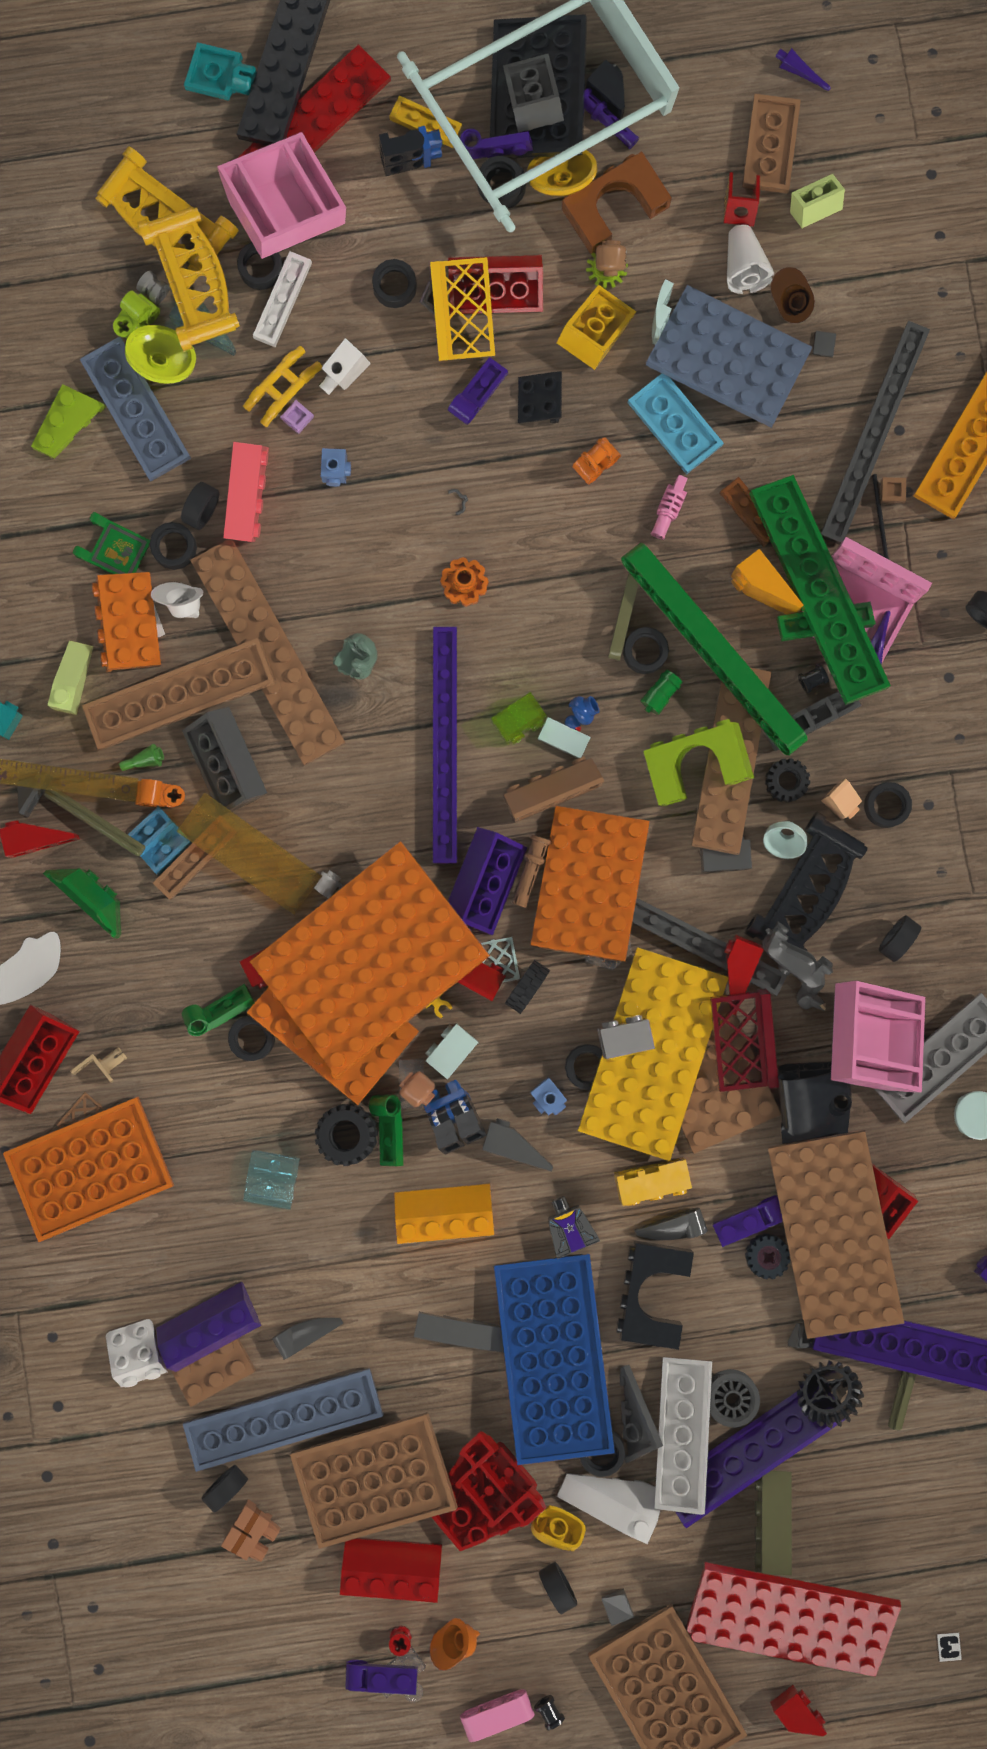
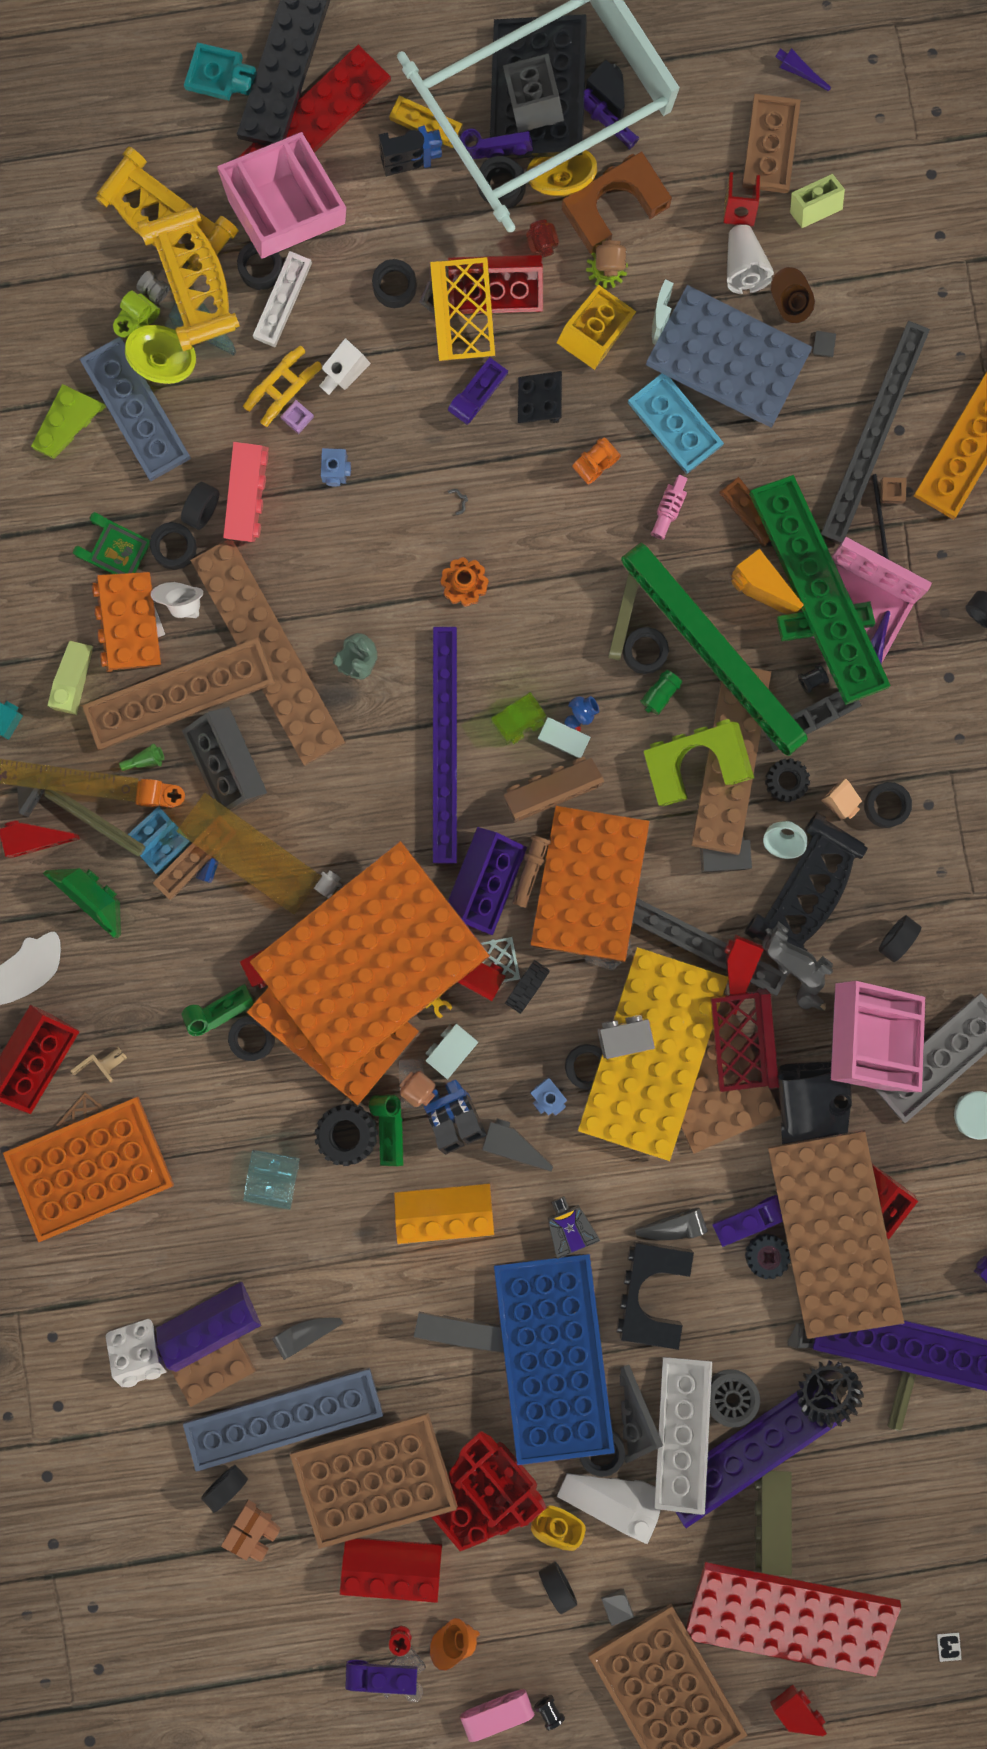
yellow wedge [613,1157,692,1206] -> none
none -> blue slope [196,858,219,883]
none -> clear red head [526,219,559,258]

